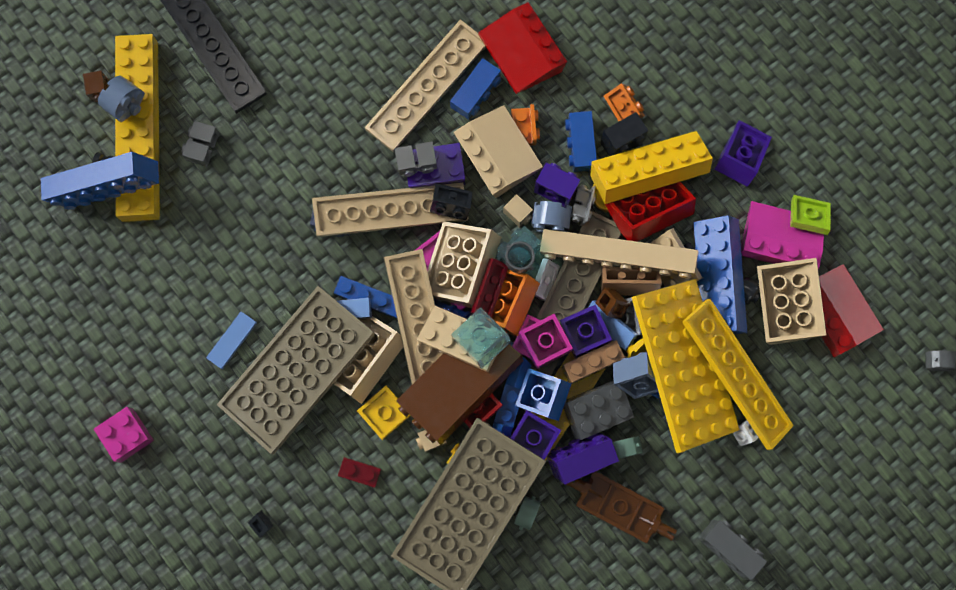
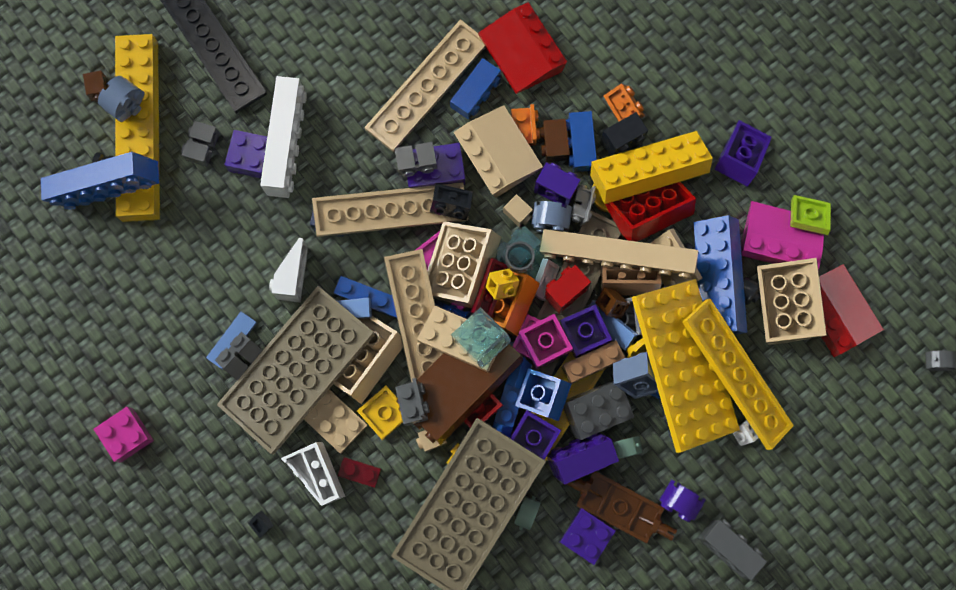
none -> dark grey piece [215,332,263,381]
none -> dark purple brick [225,130,267,178]
none -> white brick [260,76,307,198]
none -> white slope [269,238,308,302]
none -> white wedge [281,442,345,506]
none -> tan plate [304,389,368,454]
none -> dark grey bracket [395,378,430,426]
none -> yellow brick [486,268,519,300]
none -> reddish brown brick [539,119,570,162]
none -> red brick [544,265,591,314]
none -> dark purple brick [559,508,615,565]
none -> dark purple brick [659,479,706,523]

